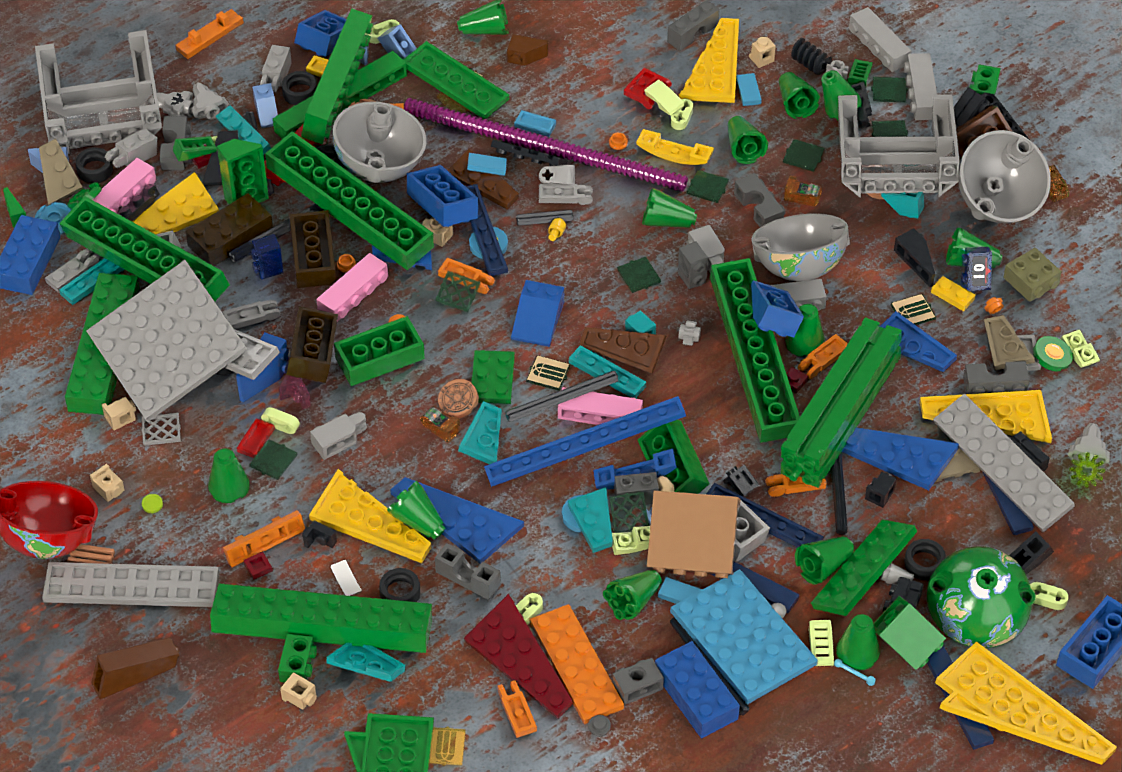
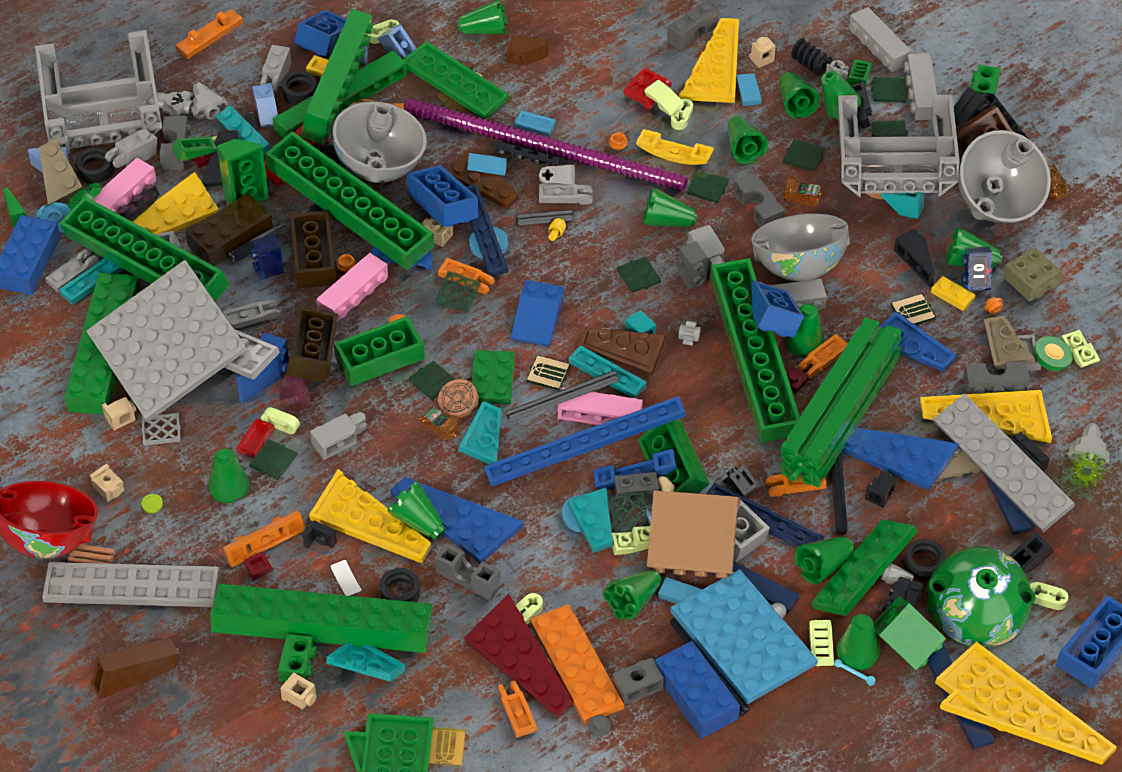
none -> clear green piece [409,360,455,401]

